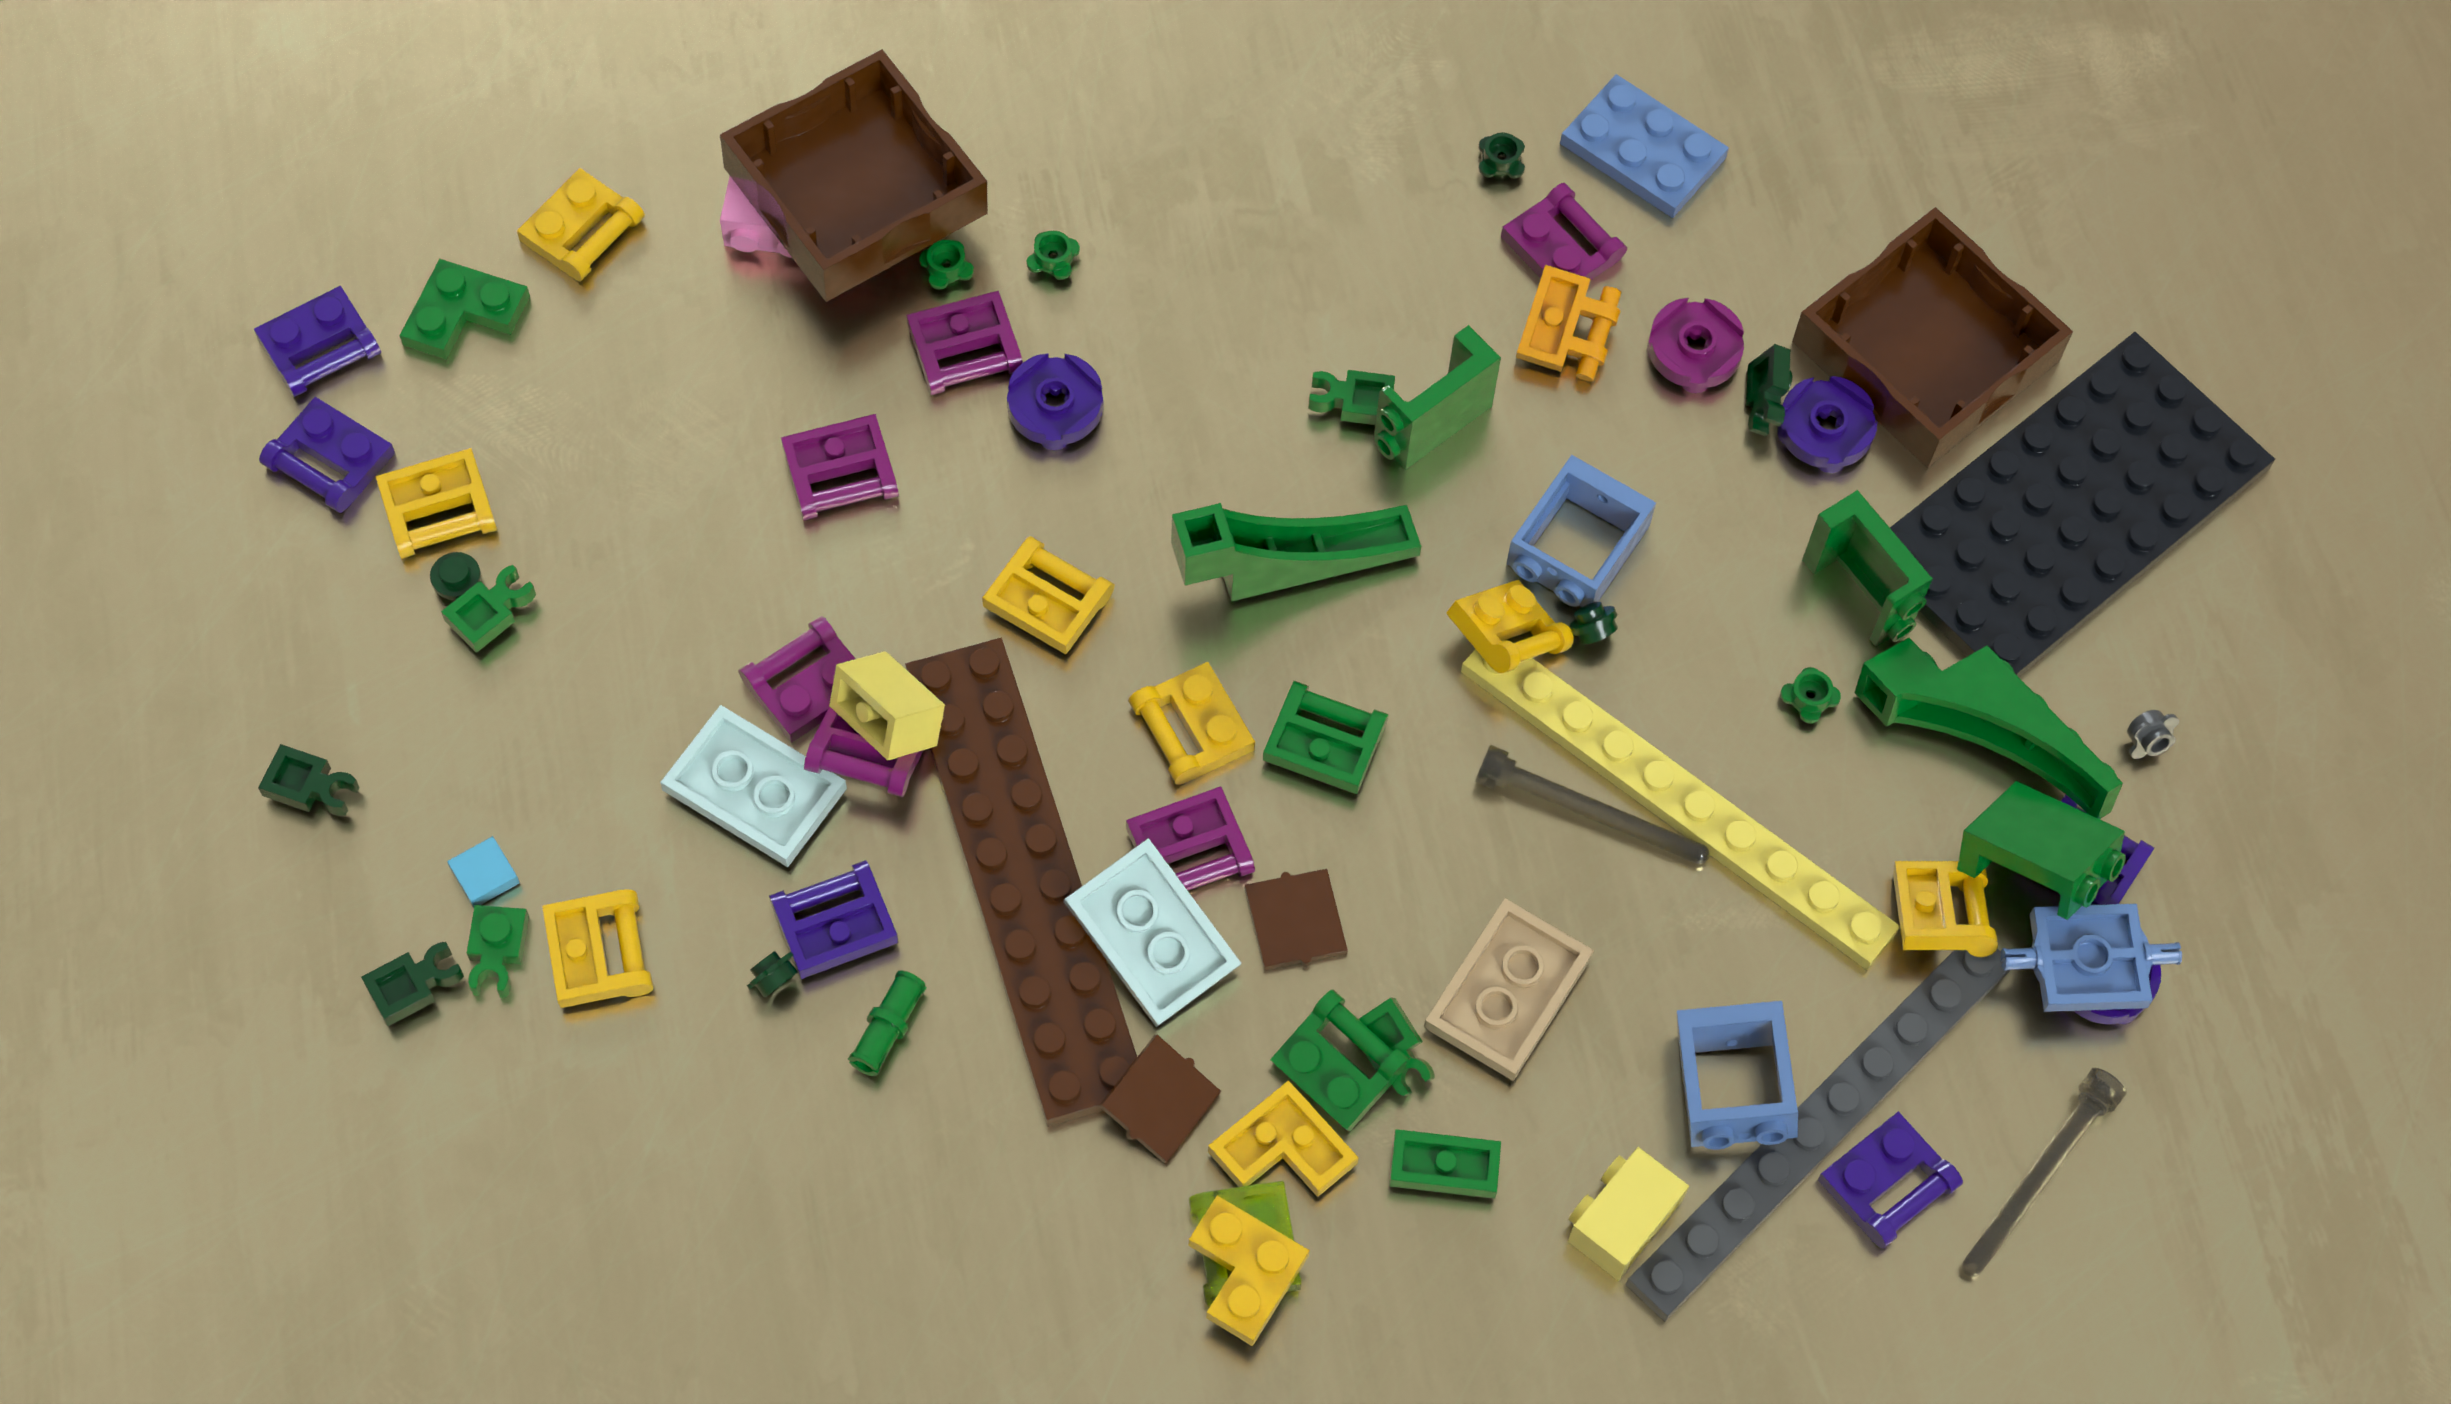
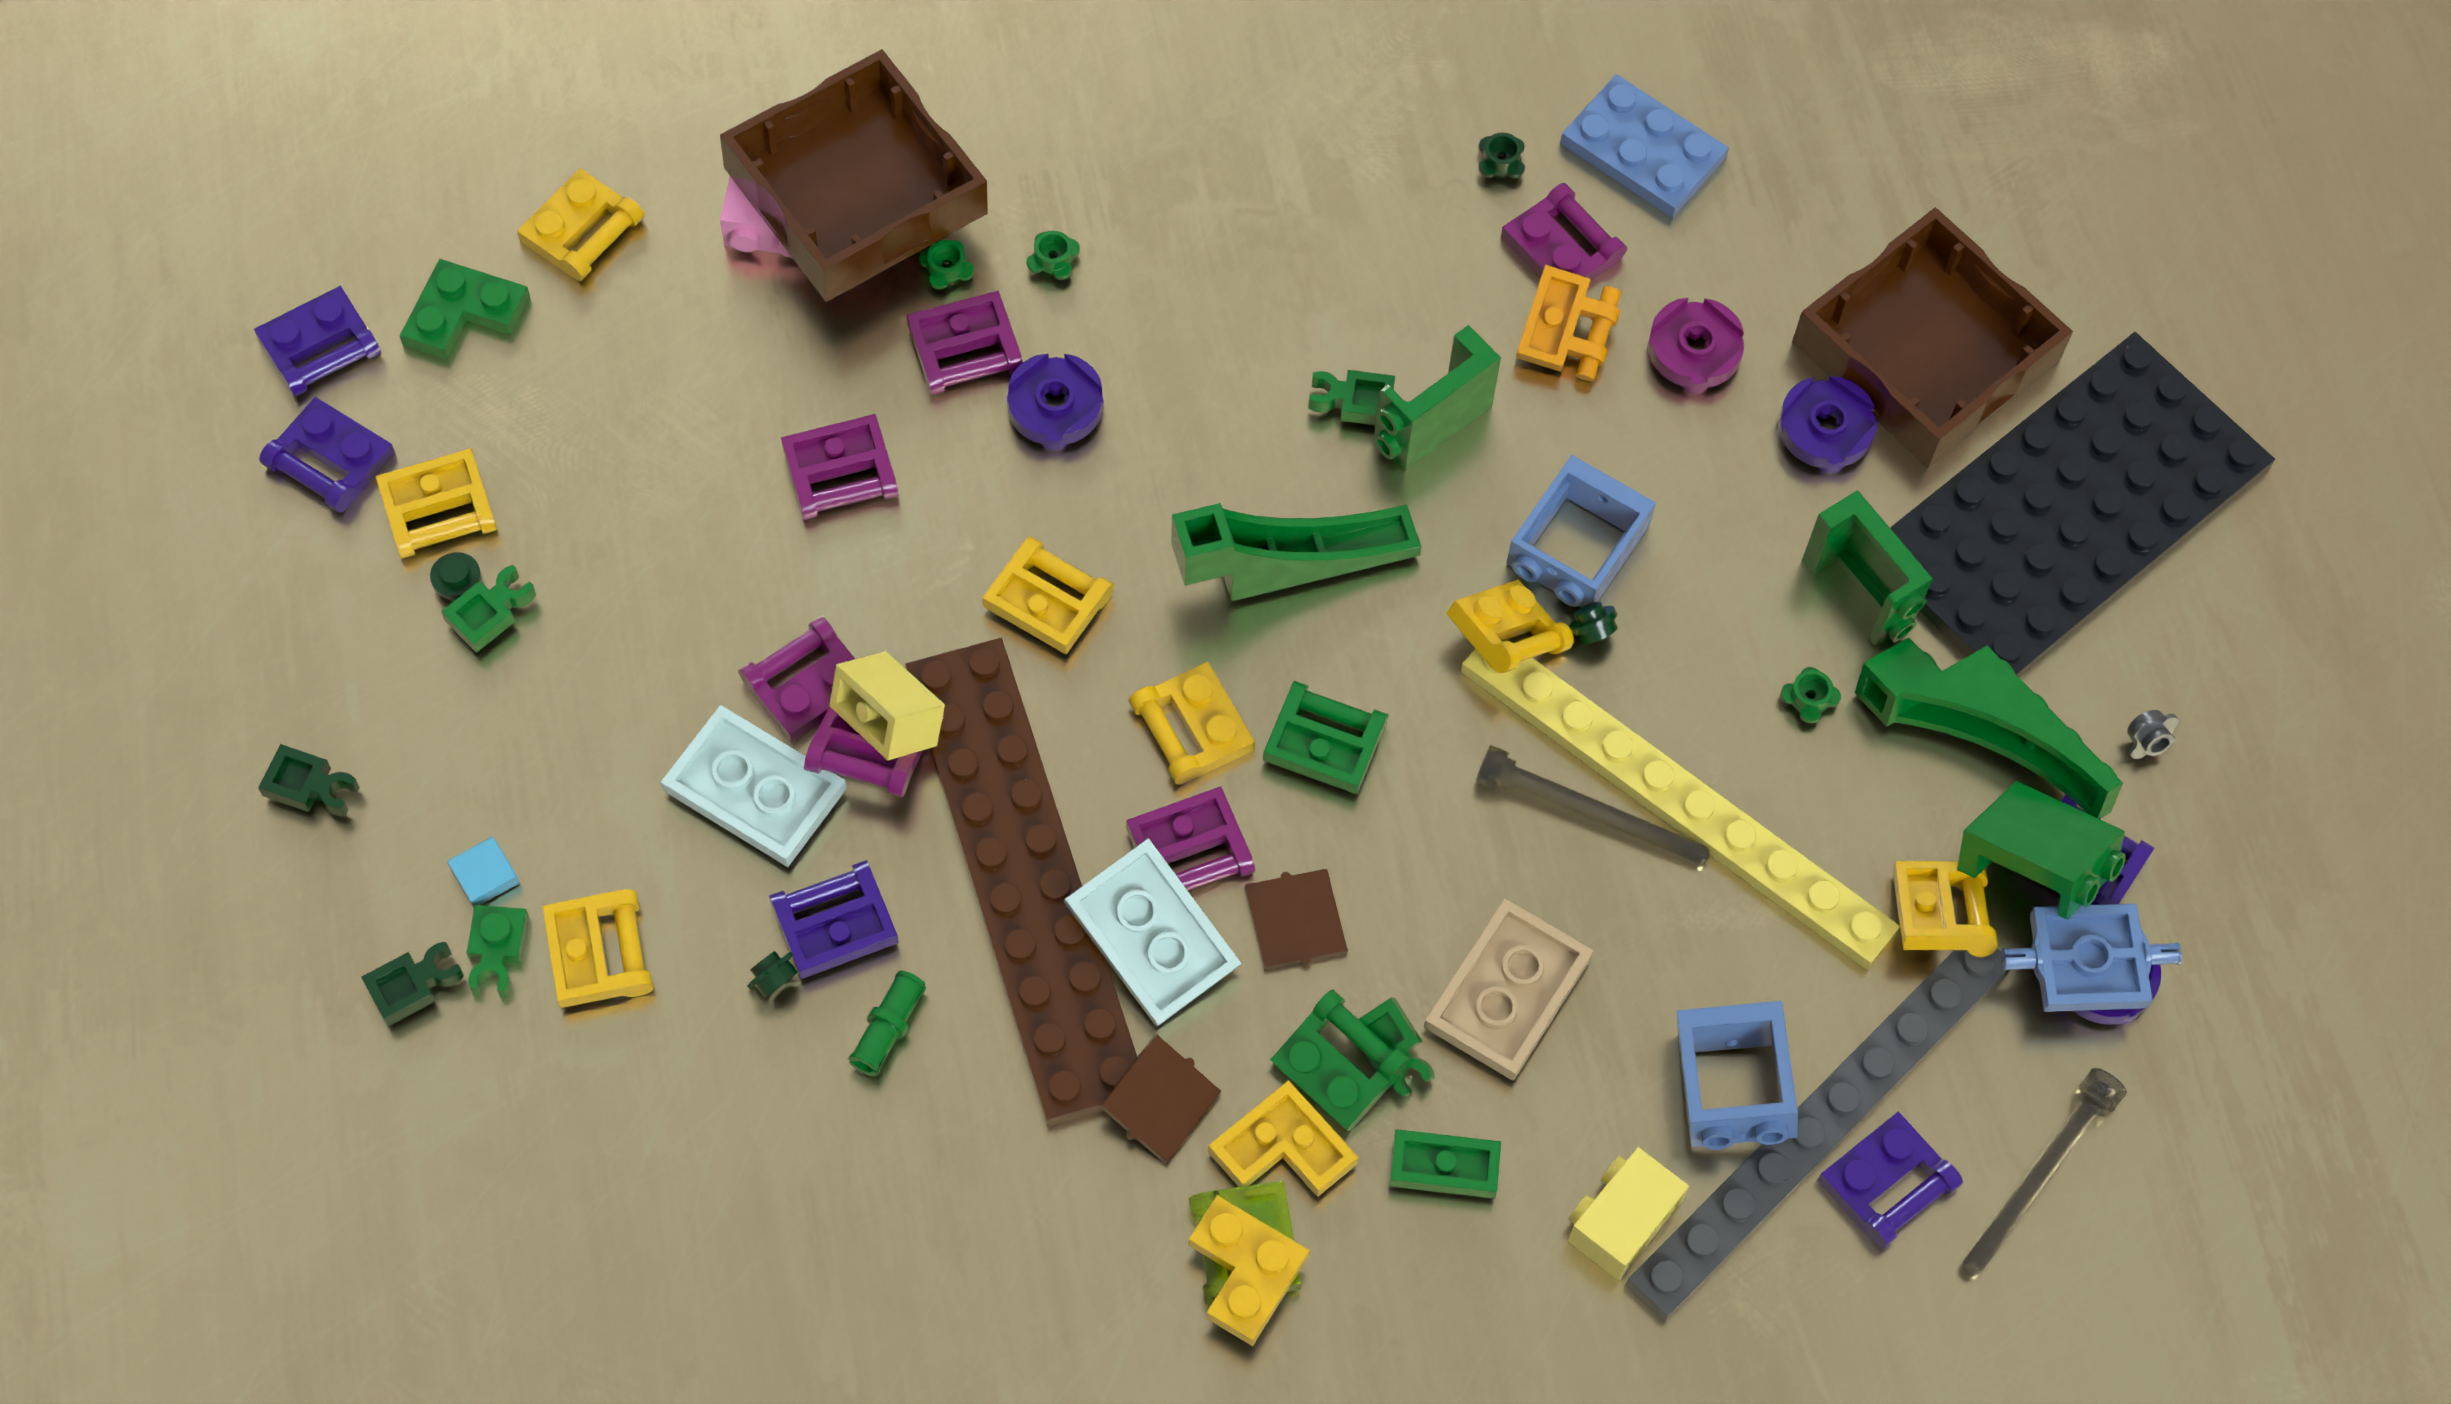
dark green plate [1746,344,1793,437] -> none

